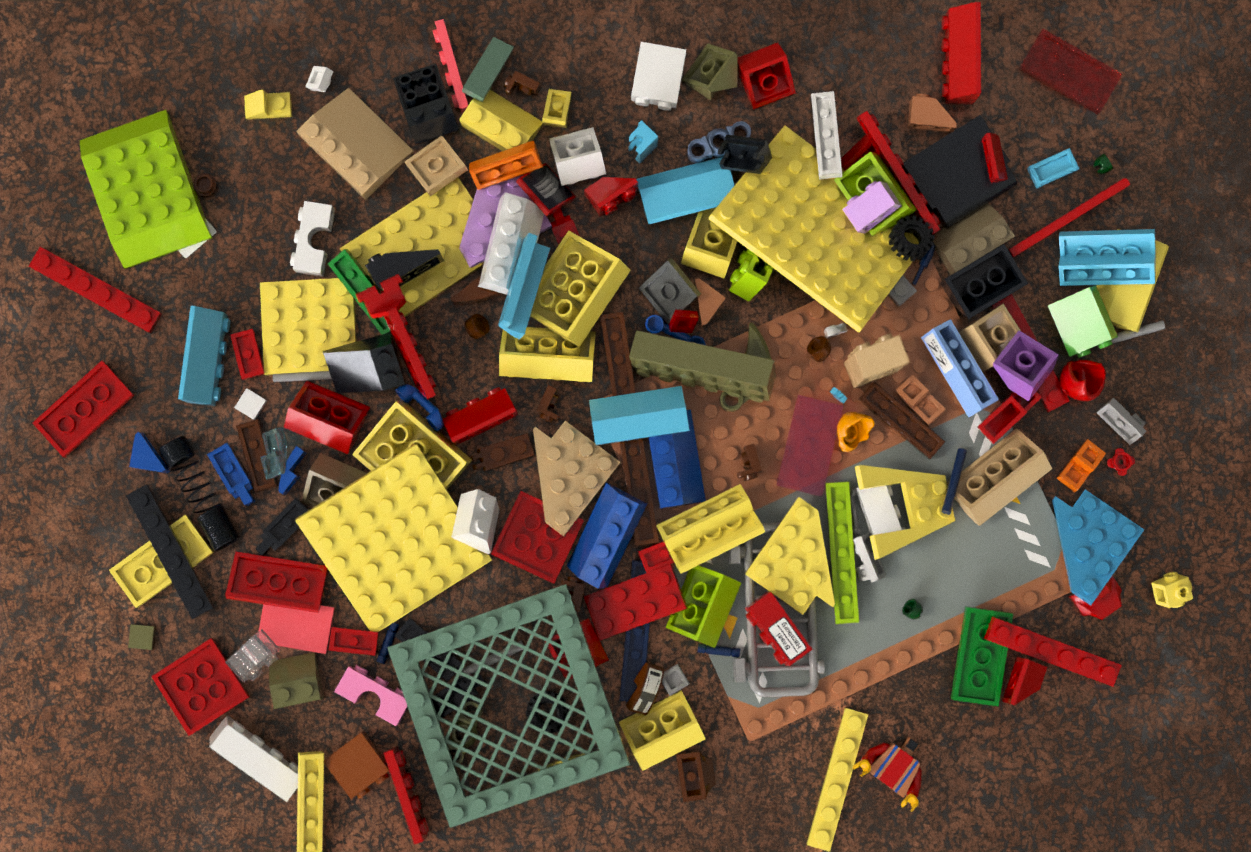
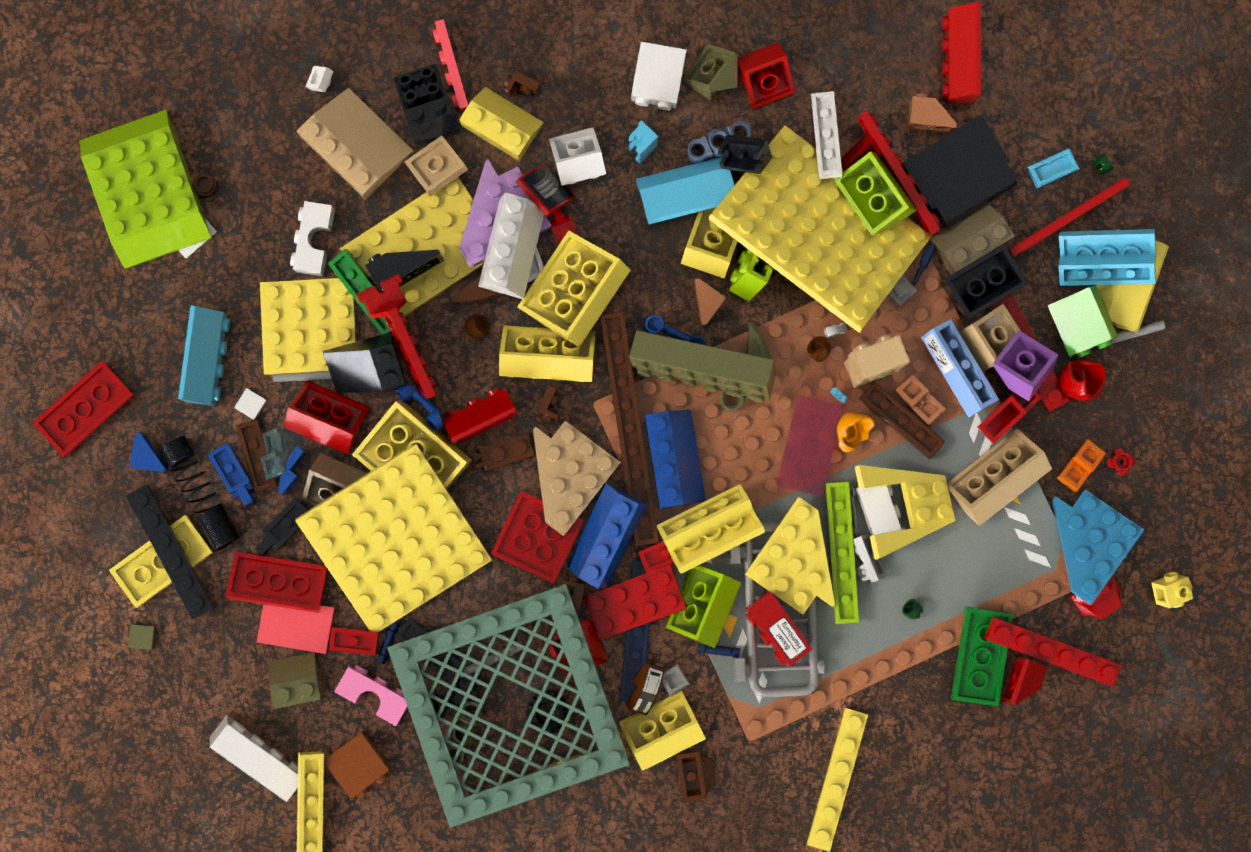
red plate [28,247,162,334] -> none
red plate [151,638,250,736] -> none
clear brick [225,629,281,683] -> none
red plate [230,329,265,380] -> none
light yellow slope [244,90,292,120] -> none
red plate [384,746,430,845] -> none
white slope [451,489,500,554] -> none
sand green tile [462,37,514,102] -> none
orange slope [469,141,543,190] -> none
medium azure slope [498,233,550,339] -> none
light yellow slope [542,89,572,128] -> none
red slope [584,177,638,216] -> none
medium azure slope [589,386,689,445] -> none
dark grey plate [639,258,701,324] -> none
red tile [669,309,699,333] -> none
reddish brown bracket [737,444,762,481] -> none
lavender brick [842,181,902,234] -> none
torso [853,737,922,812] -> none
black tyre [889,216,935,261] -> none
dark blue bar [941,448,967,515] -> none
red slope [982,133,1008,183] -> none
clear red tile [1019,29,1122,115] -> none
light grey hinge [1096,398,1146,445] -> none

